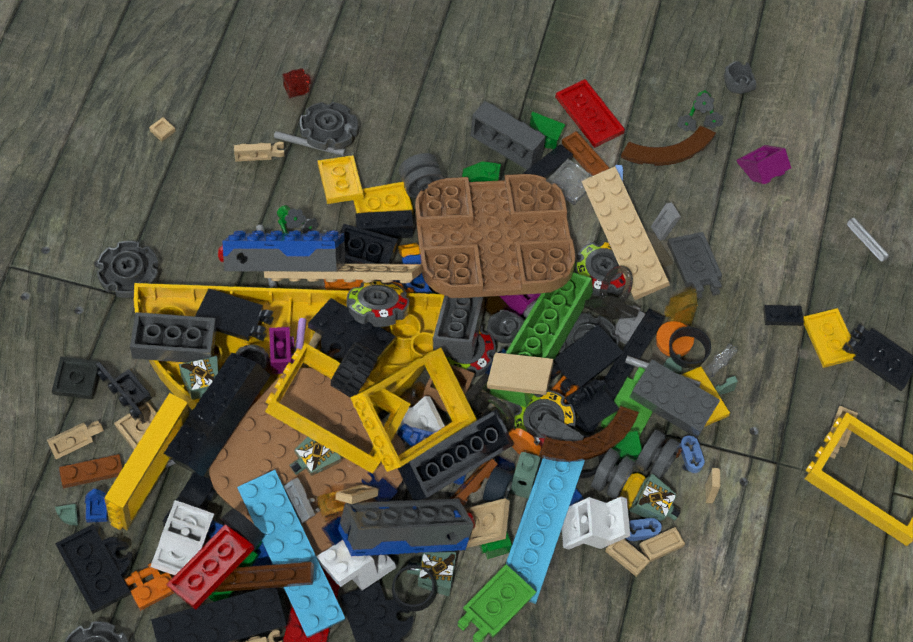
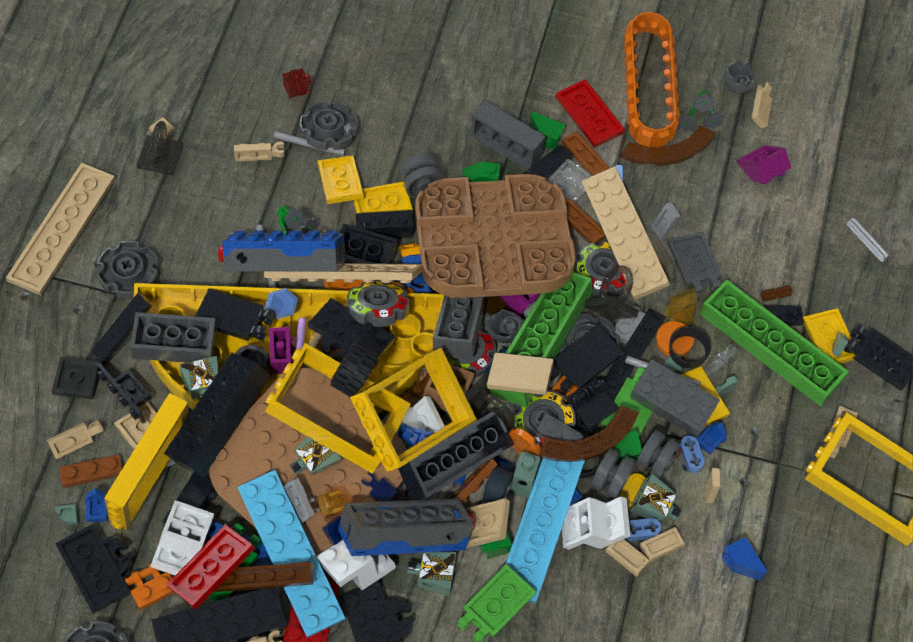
black tyre [221,508,264,548] -> none
tan tile [335,484,378,504] -> none
black tyre [392,565,437,612] -> none
none -> tan plate [6,163,115,296]
none -> black tile [91,292,153,365]
none -> clear smoke tile [137,121,183,176]
none -> medium blue panel [264,288,298,319]
none -> clear orange slope [413,365,430,395]
none -> dark orange plate [565,197,606,244]
none -> orange piece [624,12,680,147]
none -> blue tile [697,422,727,455]
none -> bright green brick [700,280,849,407]
none -> blue slope [722,537,767,581]
none -> tan plate [752,82,772,129]
none -> reddish brown piece [760,285,793,301]
none -> sand green tile [832,332,848,357]

